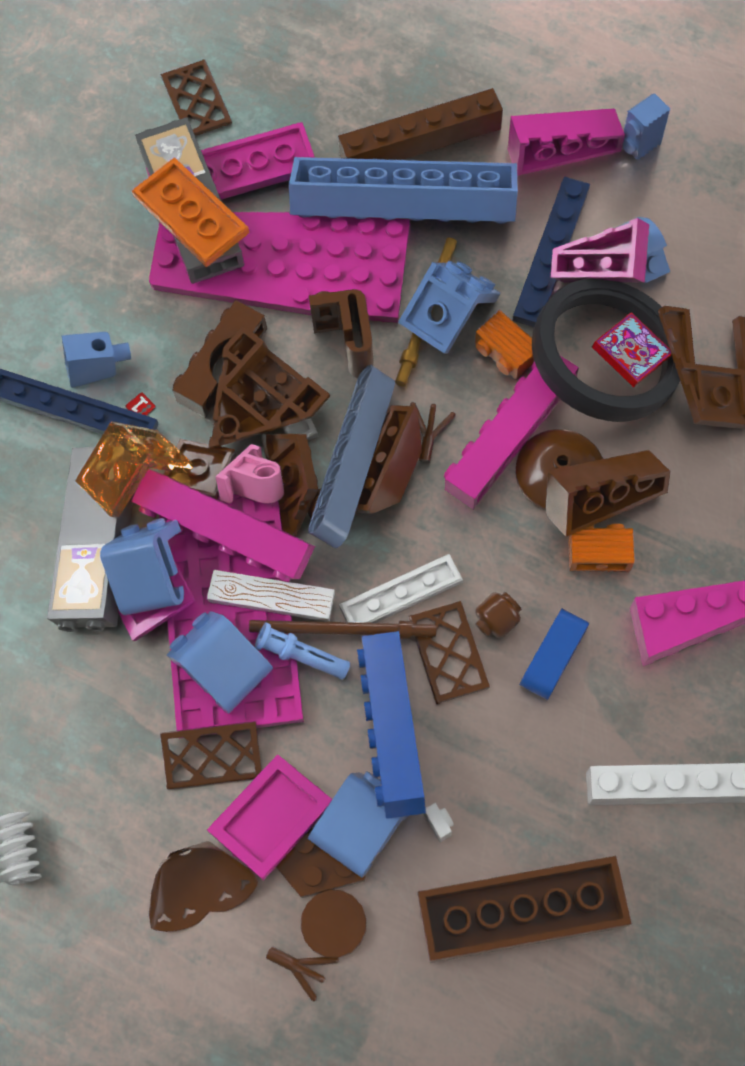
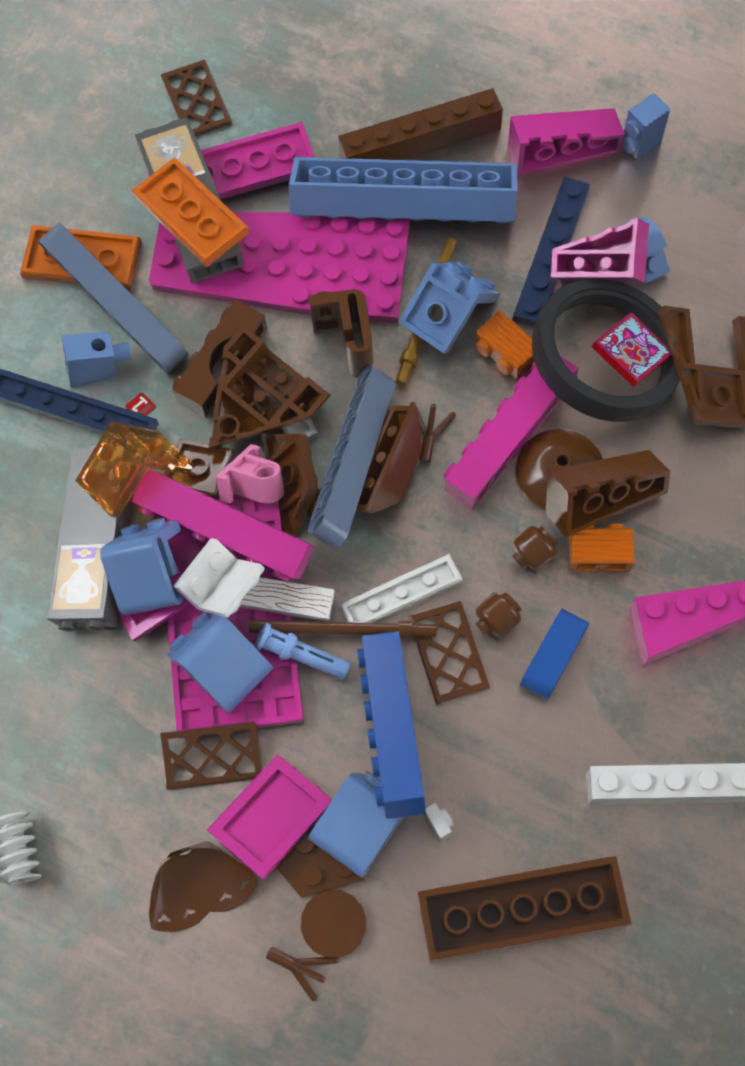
none -> orange tile [20,225,141,290]
none -> sand blue beam [38,223,189,374]
none -> white bracket [173,538,265,618]
none -> reddish brown head [512,526,558,571]

